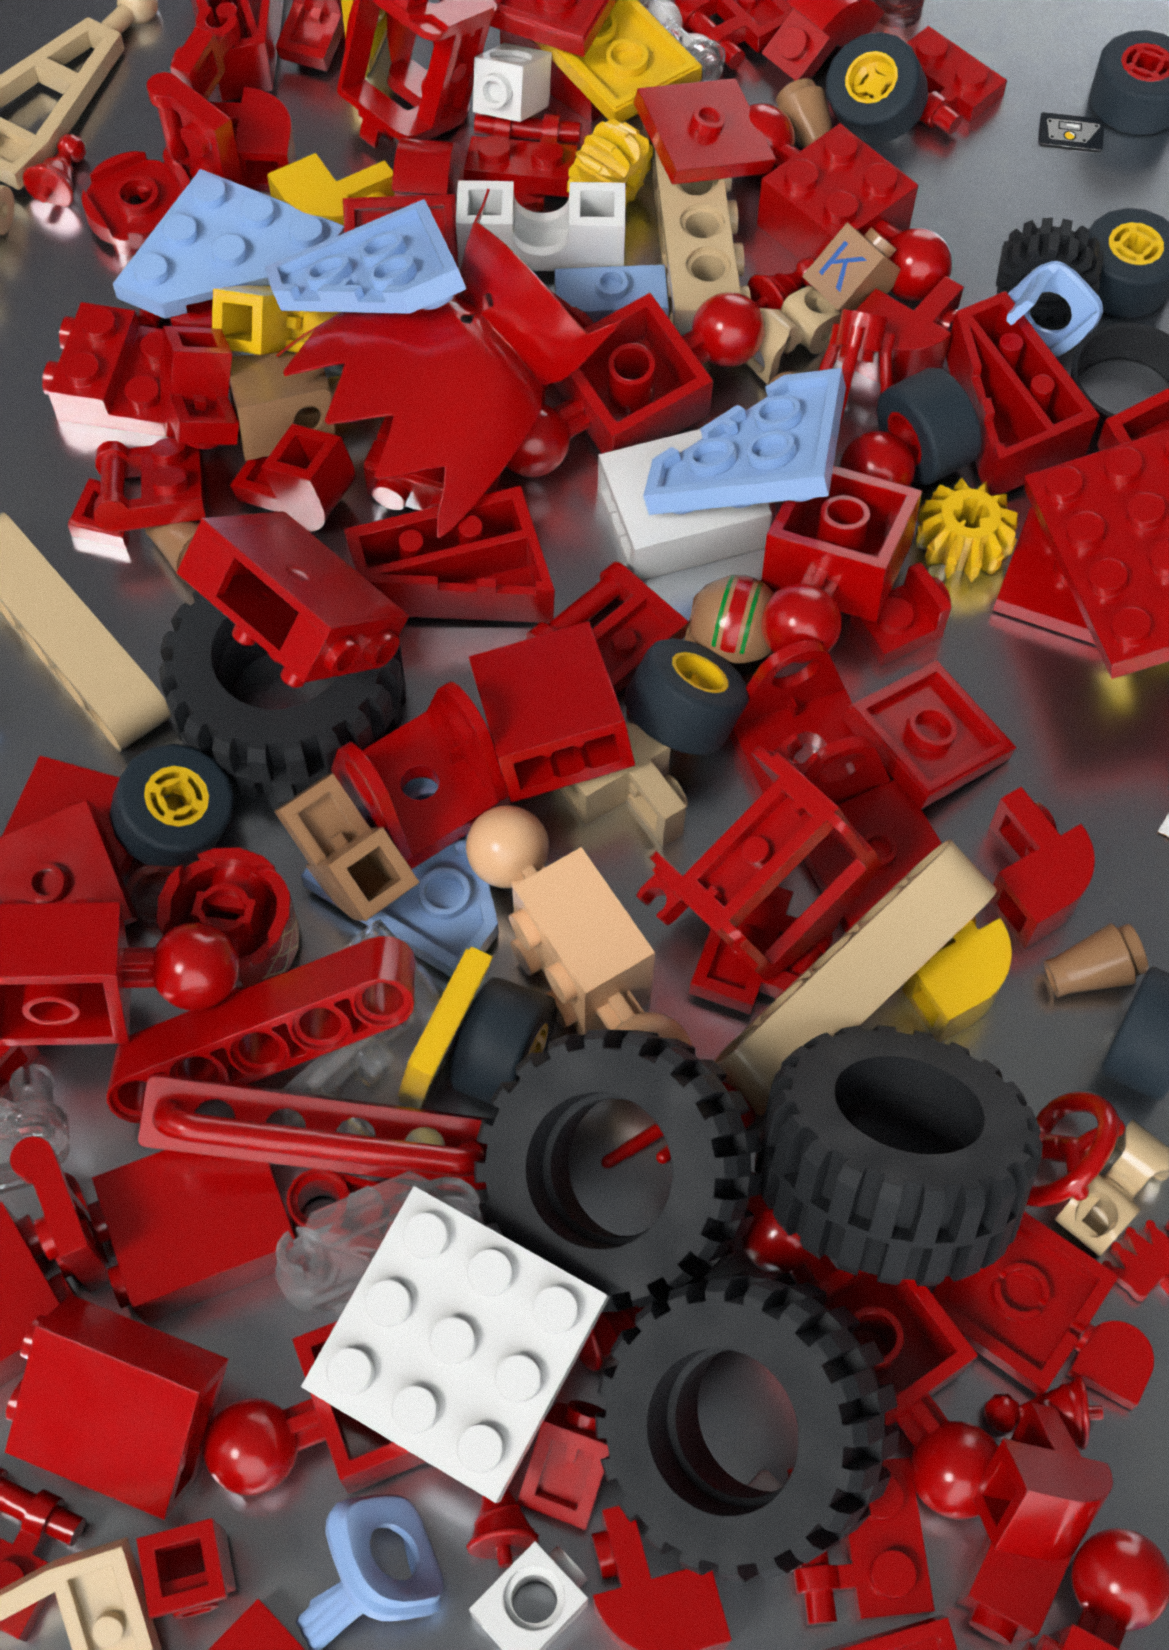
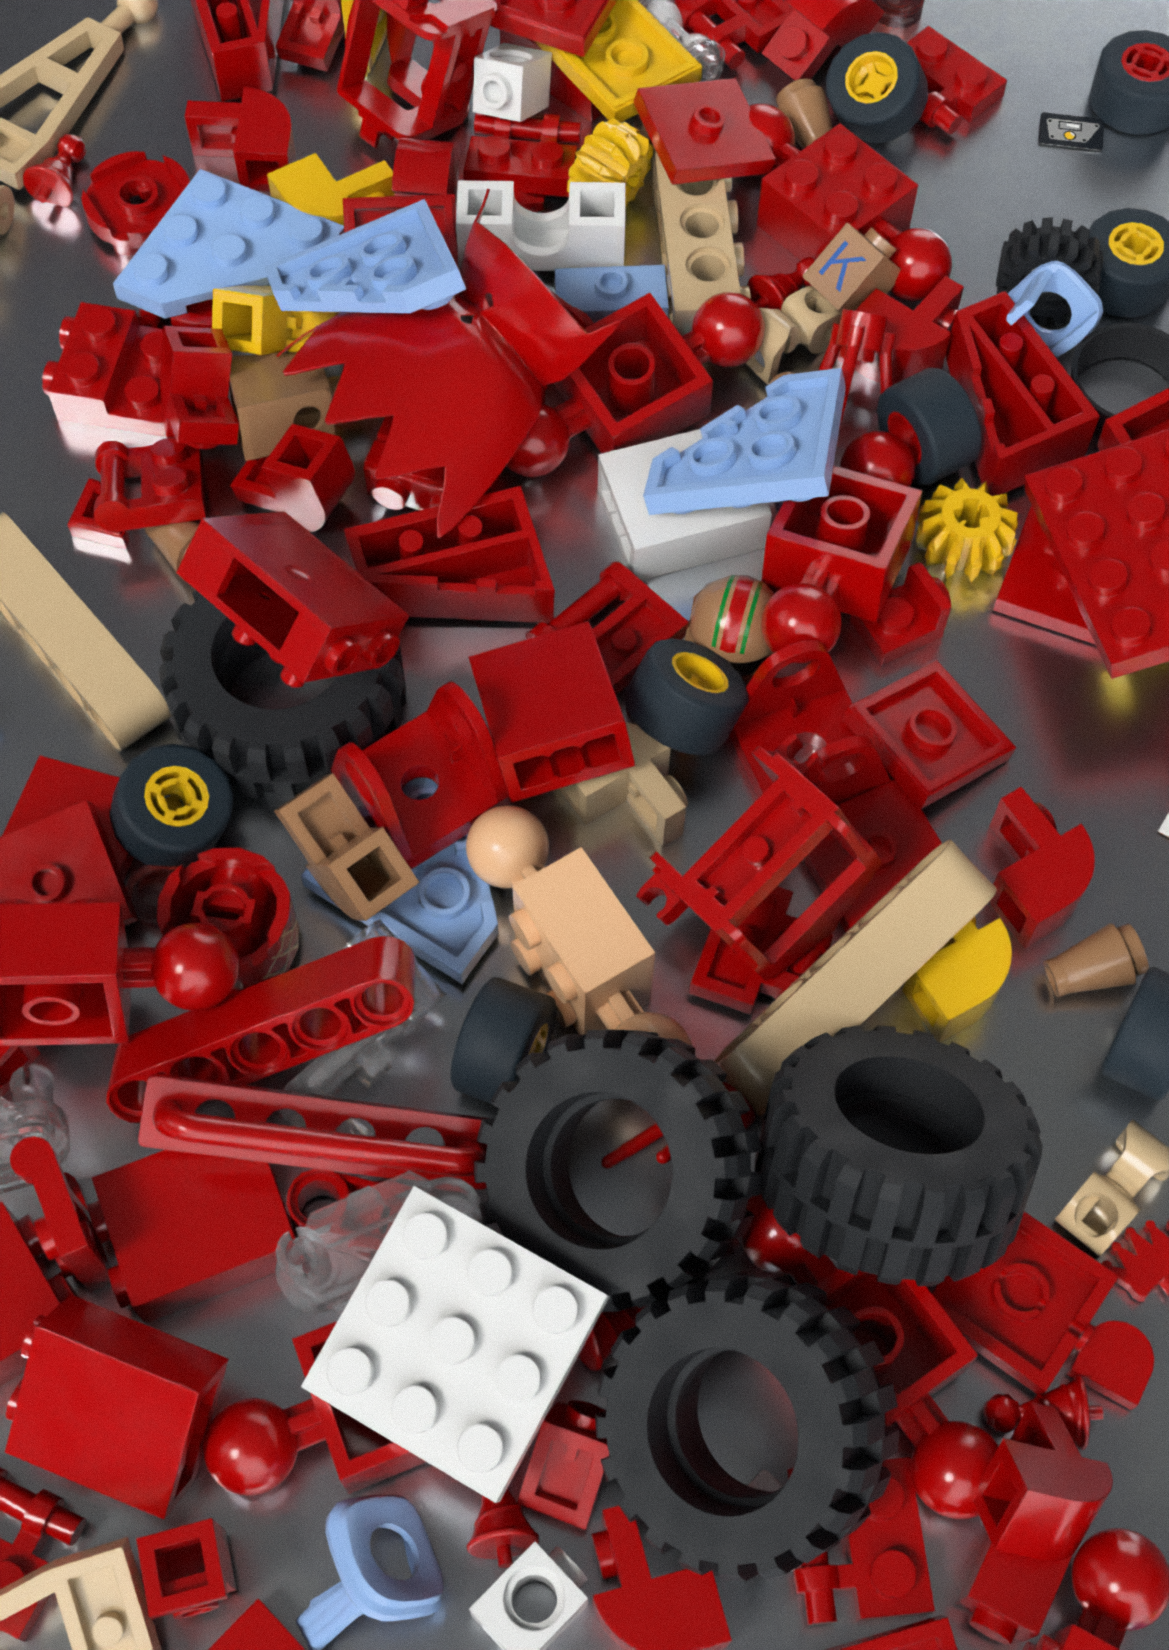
red plate [146,72,244,186] -> none
red plate [170,6,241,100] -> none
yellow tile [397,946,493,1109] -> none
red piece [1026,1091,1125,1207] -> none

